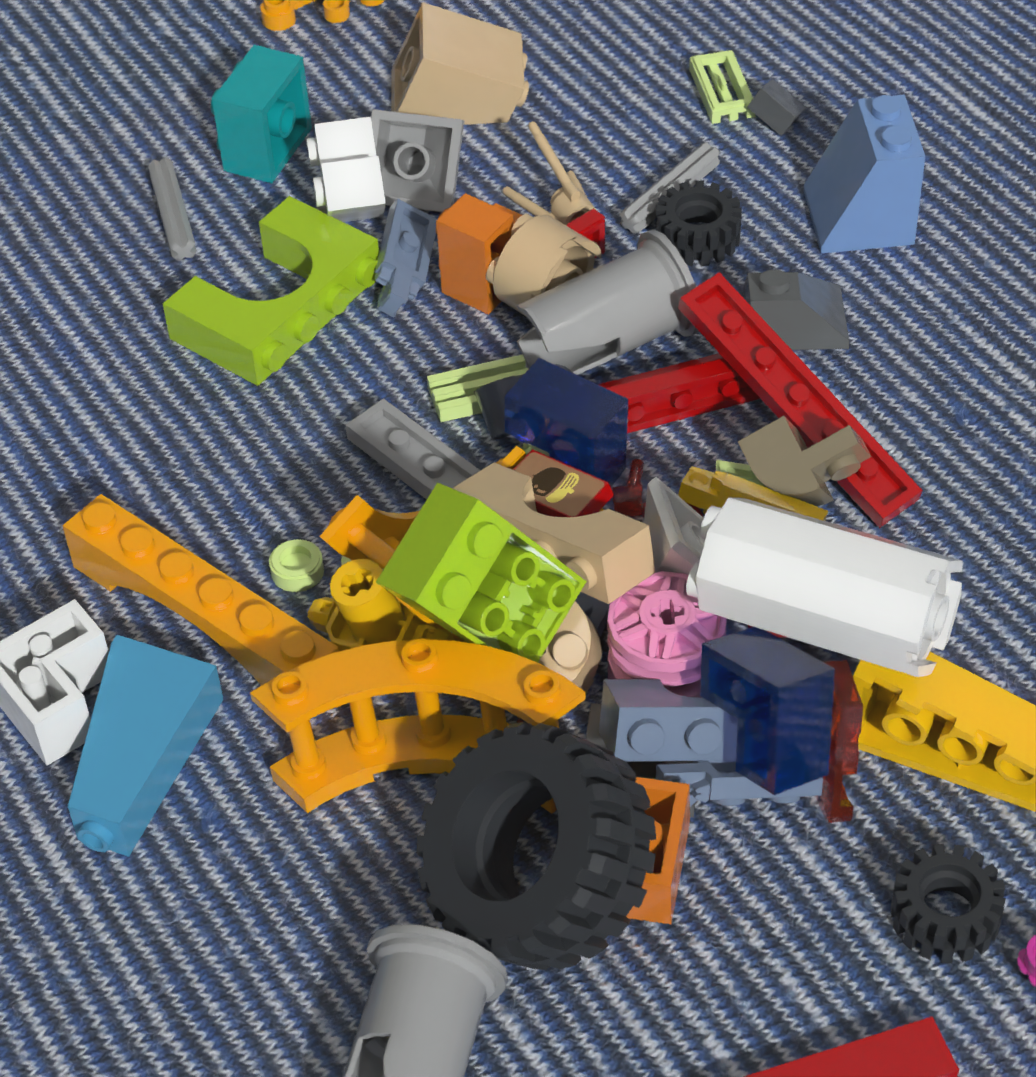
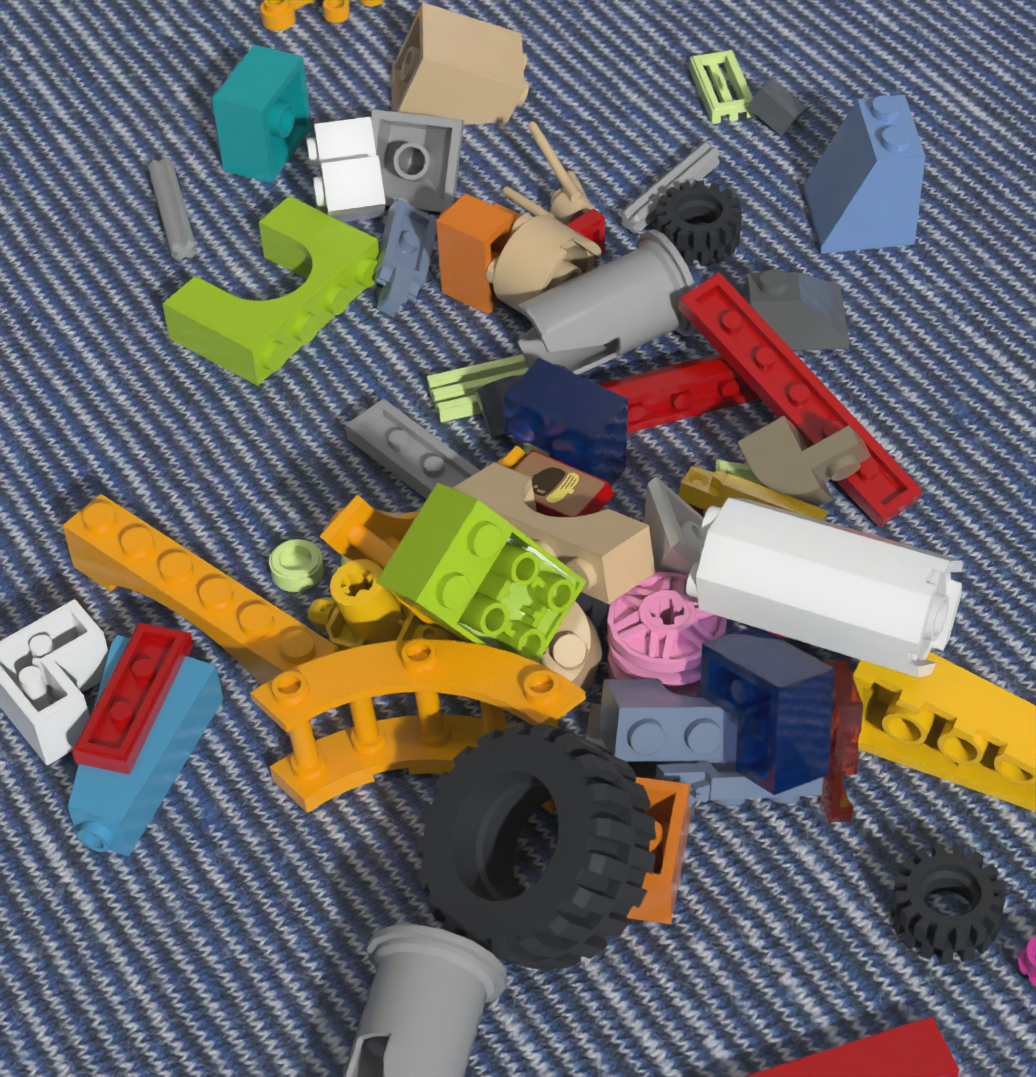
clear red hand [612,459,644,517] -> none
none -> red tile [72,622,193,775]

